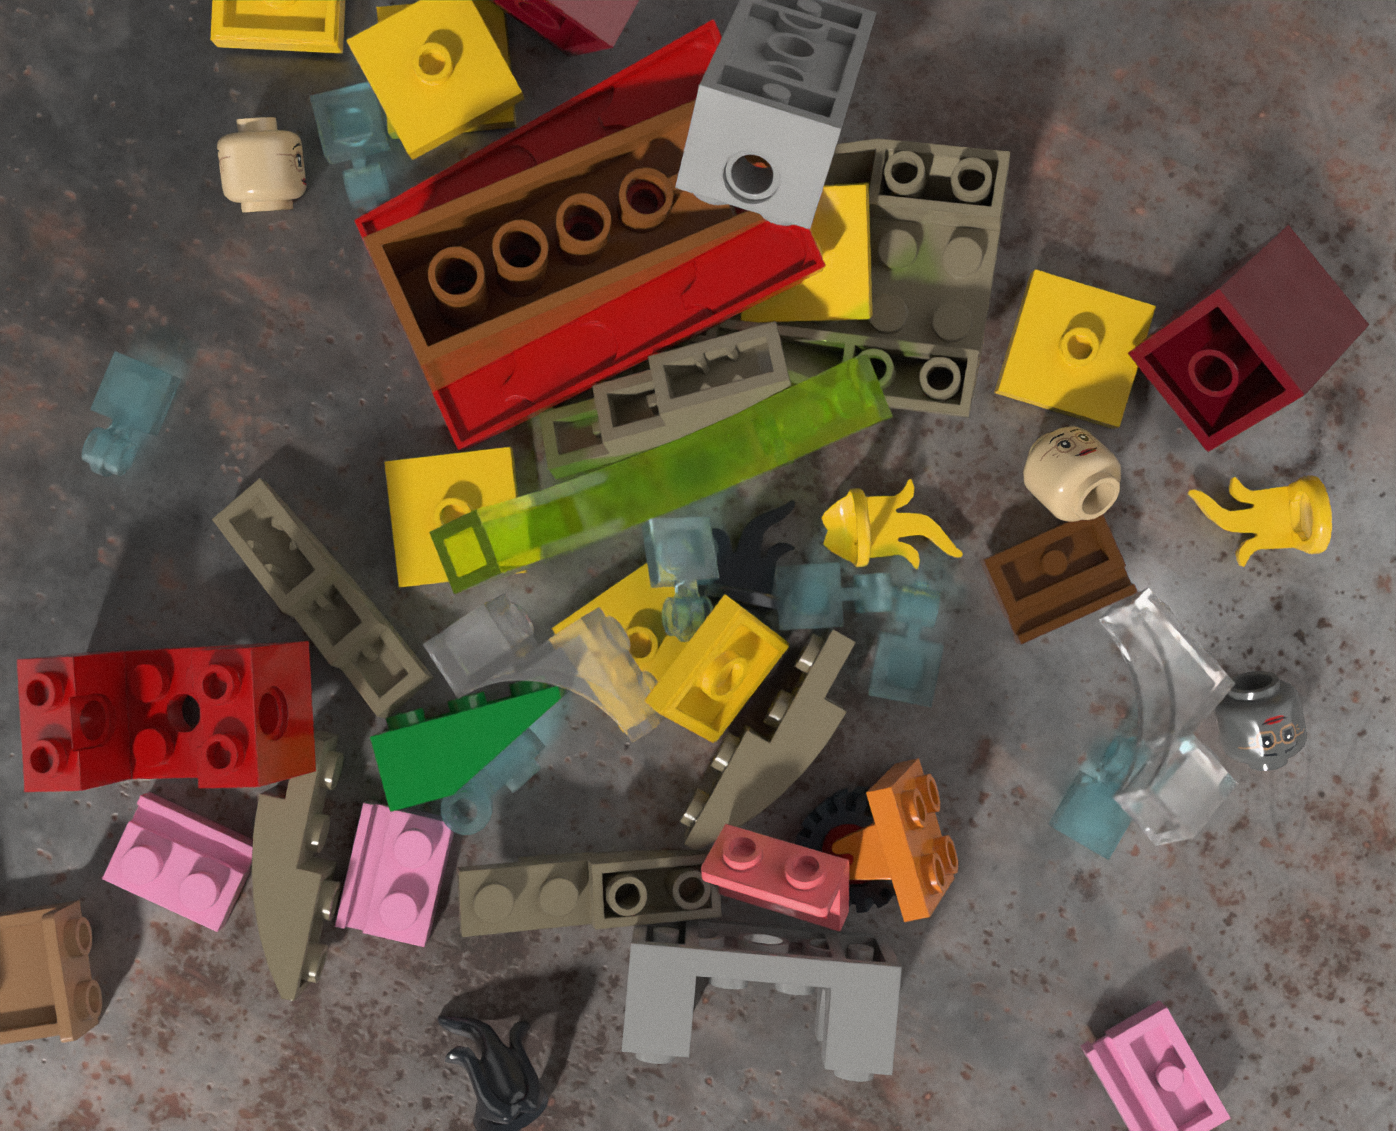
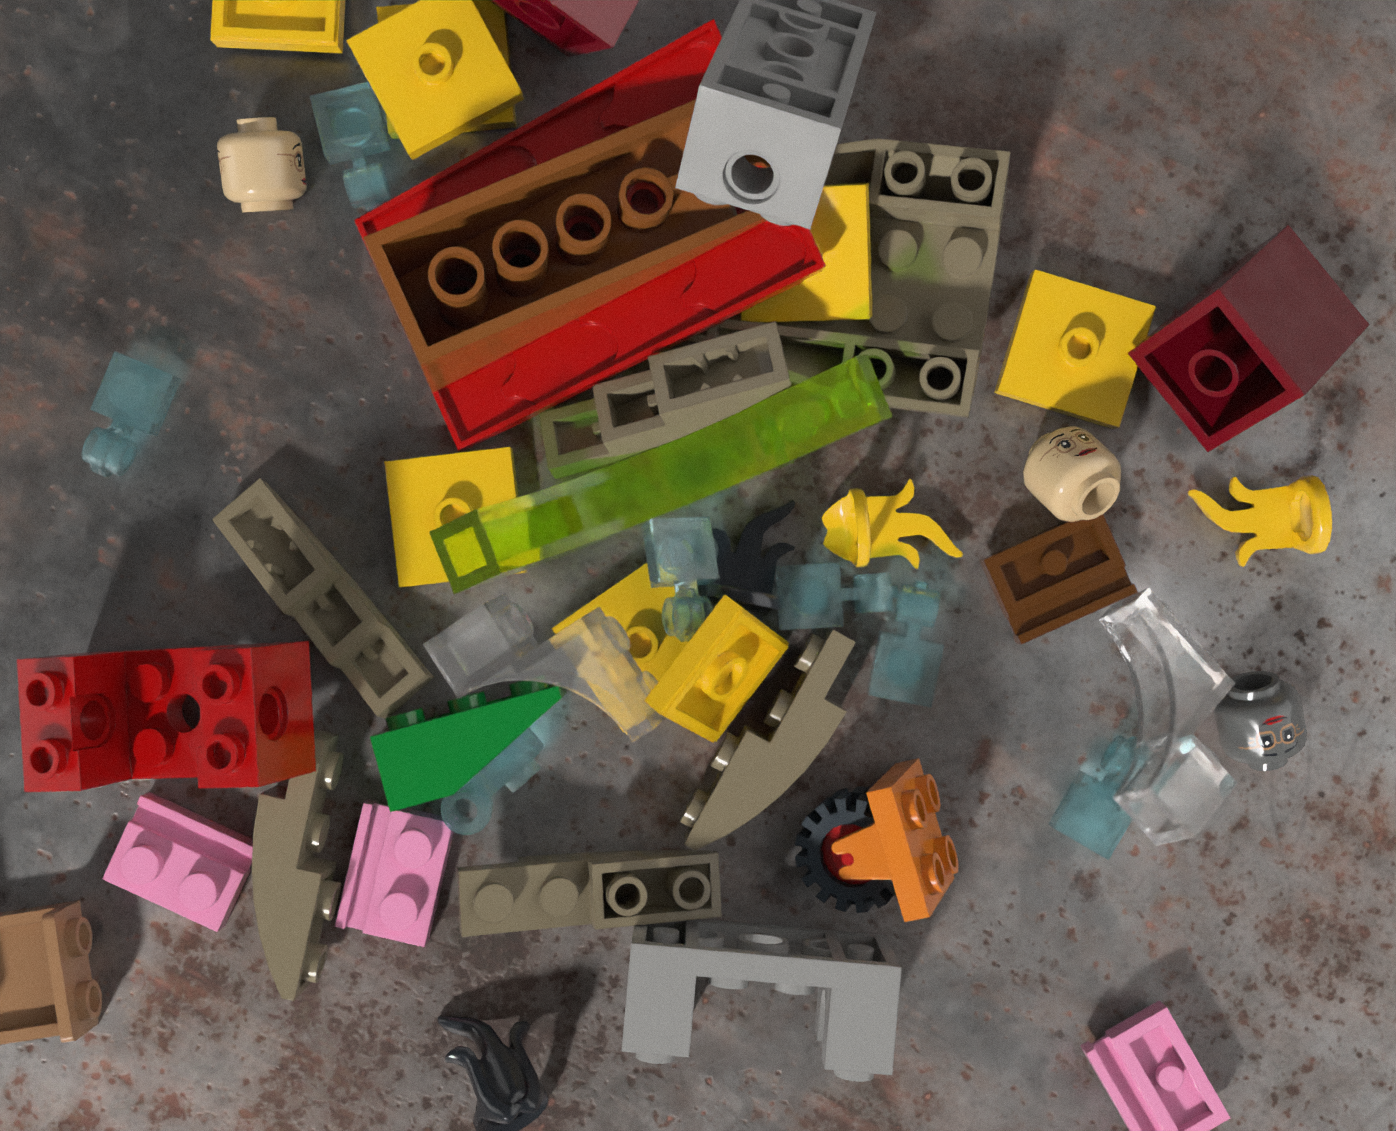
coral bracket [701,824,849,932] -> none

